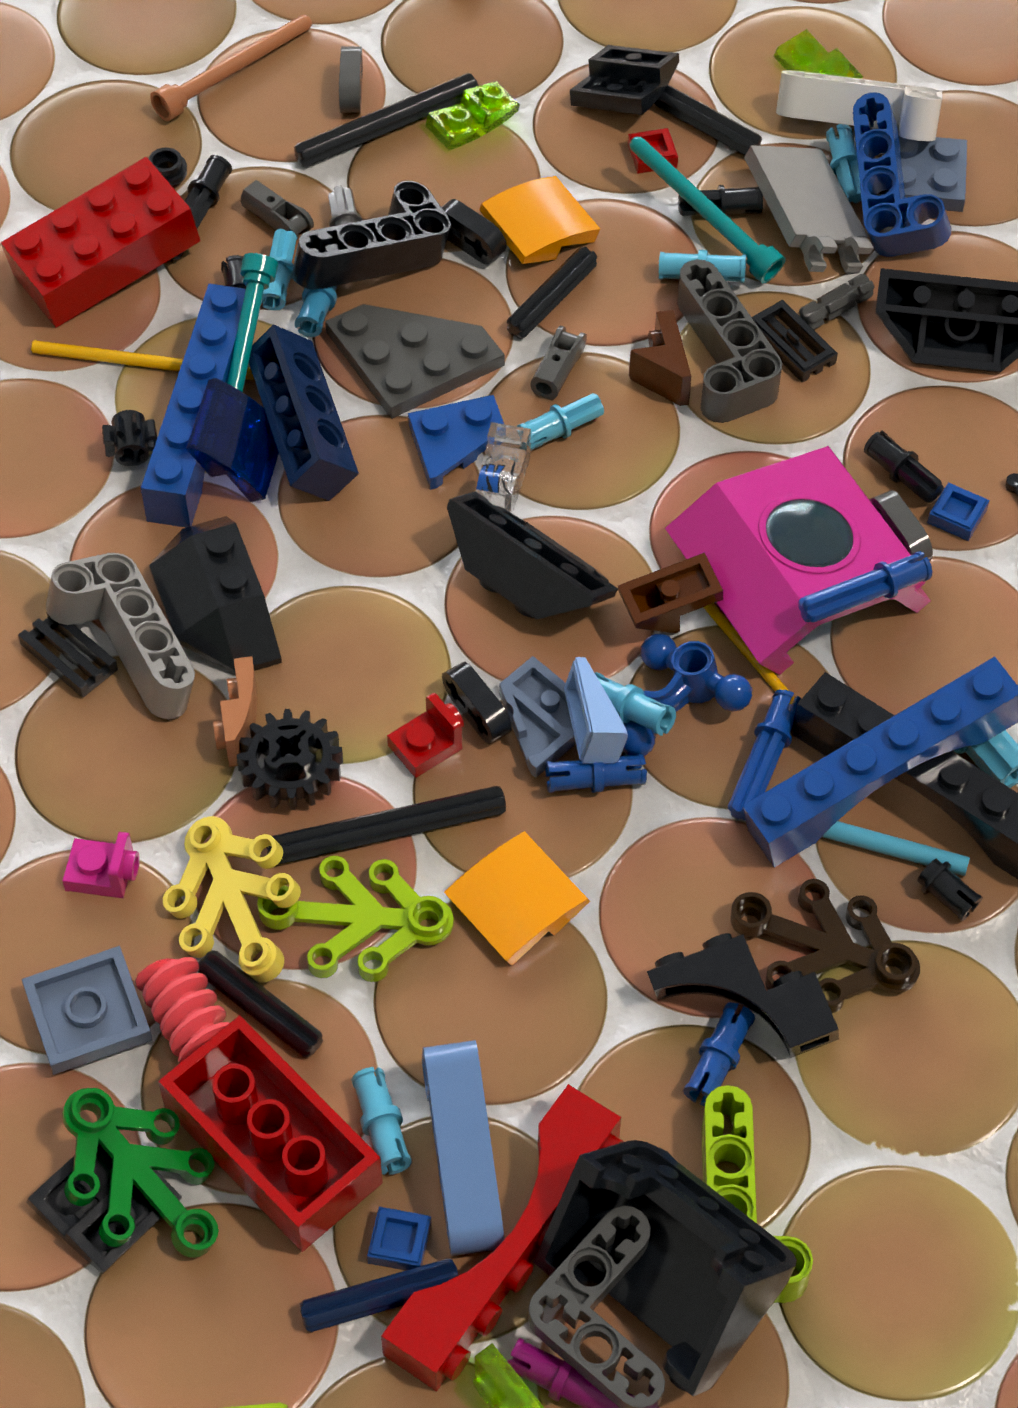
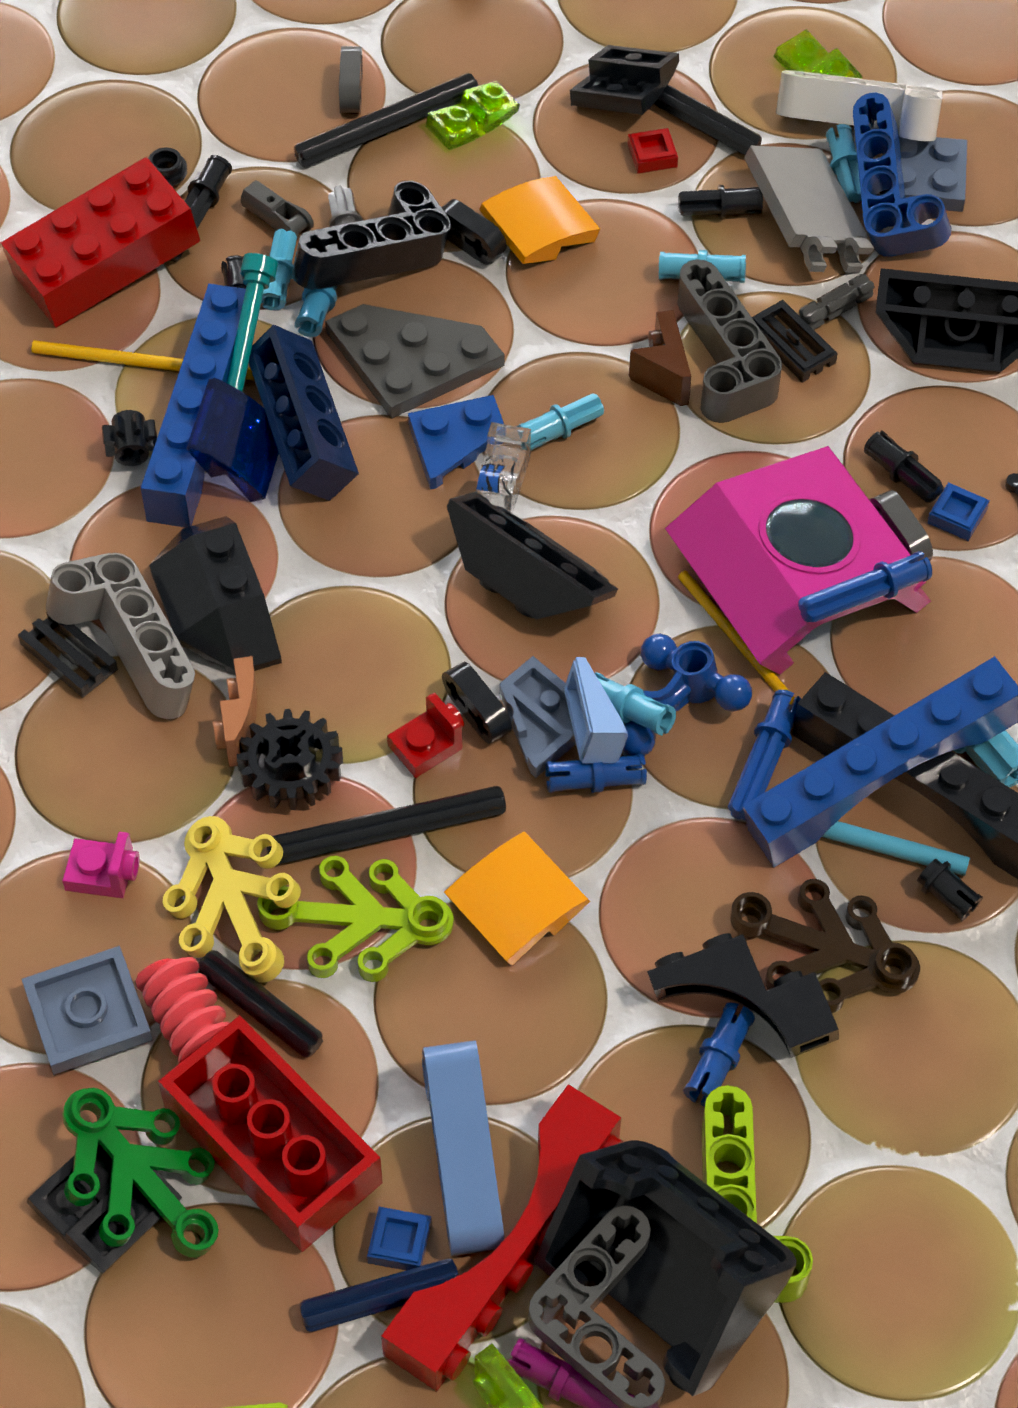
nougat piece [150,15,312,122] -> none
medium azure pin [351,1067,412,1175] -> none
black axle [507,246,597,339] -> none
dark grey bar [530,325,587,400] -> none
reddish brown slope [618,553,723,633] -> none
teal piece [630,137,786,284] -> none

